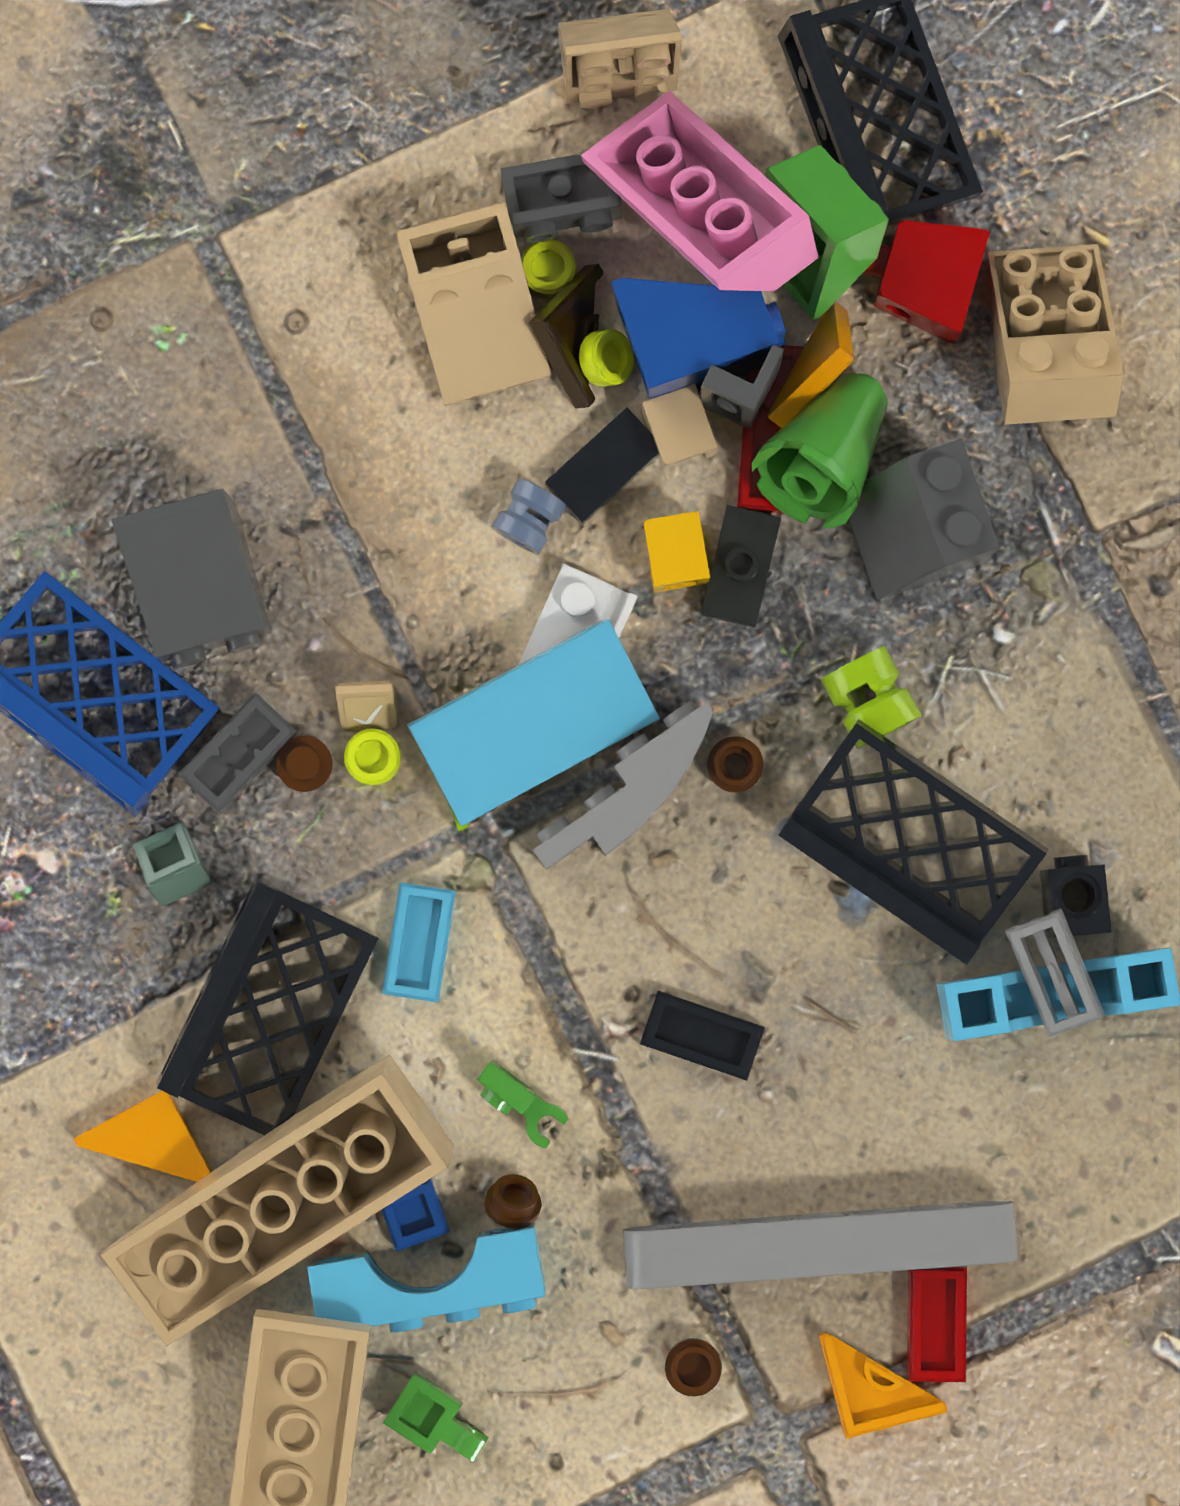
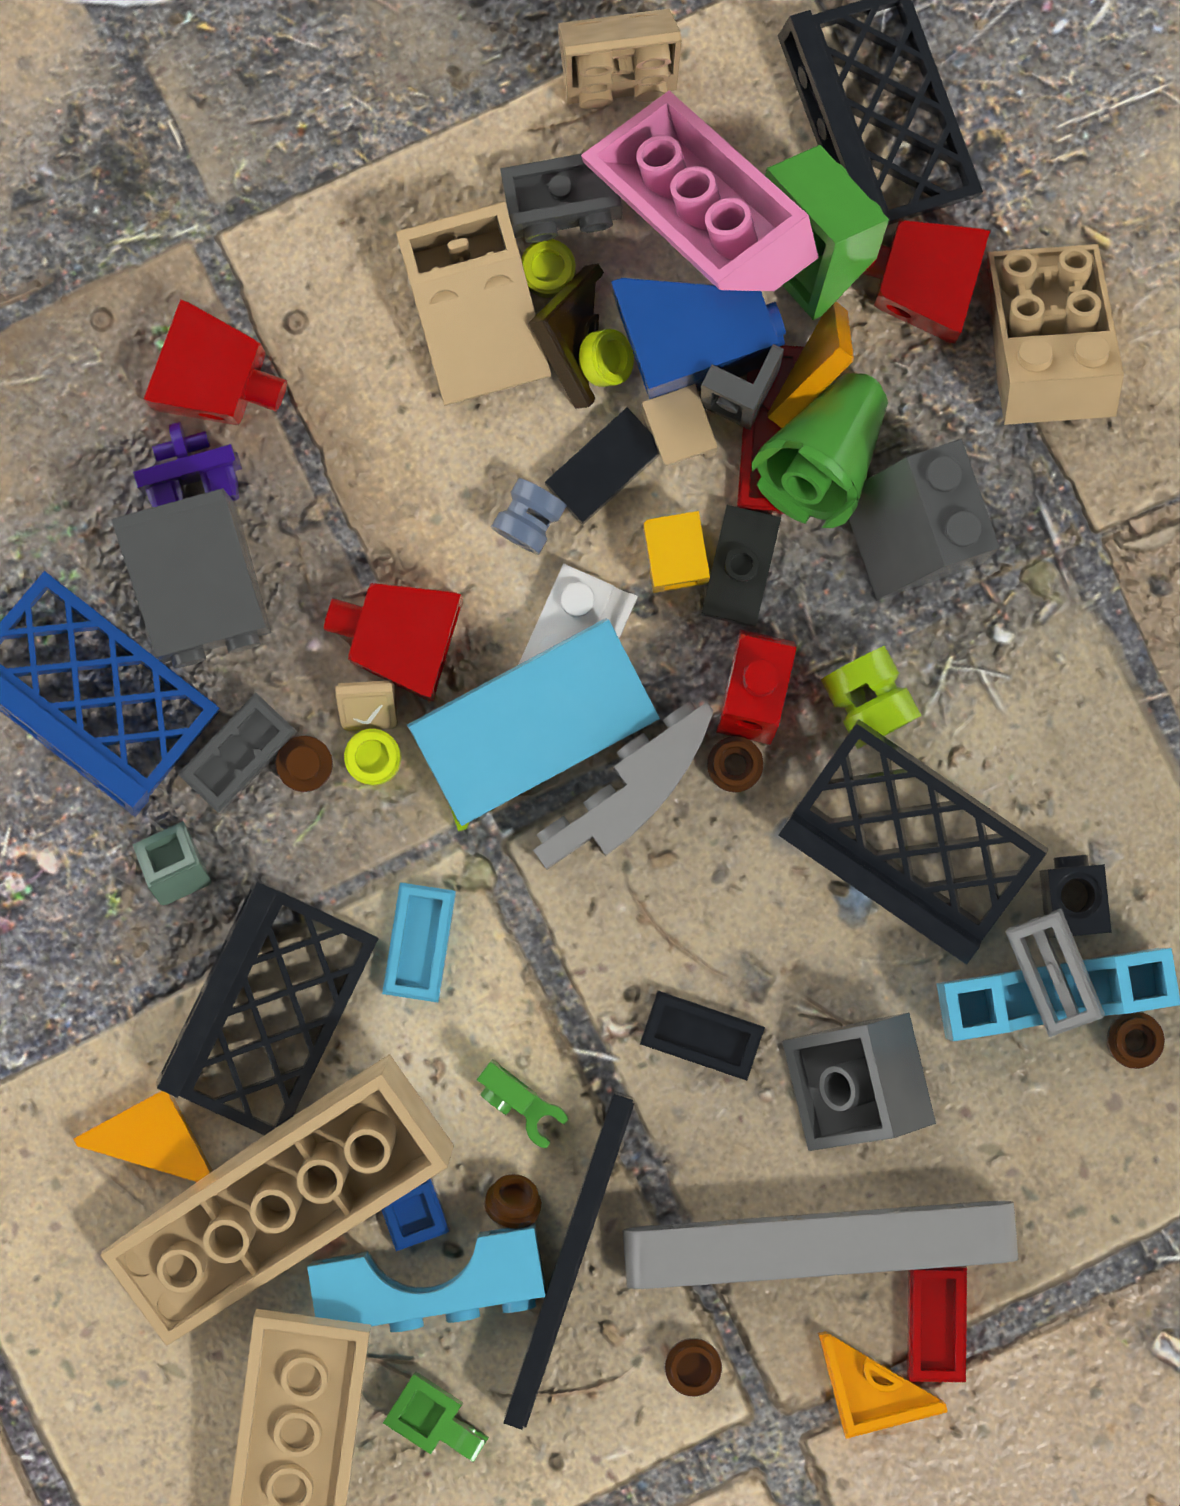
none -> dark purple hips [133,422,242,507]
none -> red torso [143,299,287,425]
none -> red torso [324,583,463,702]
none -> black tile [503,1091,635,1430]
none -> red torso [716,629,797,745]
none -> dark grey slope [782,1012,936,1151]
none -> reddish brown plate [1107,1012,1165,1069]

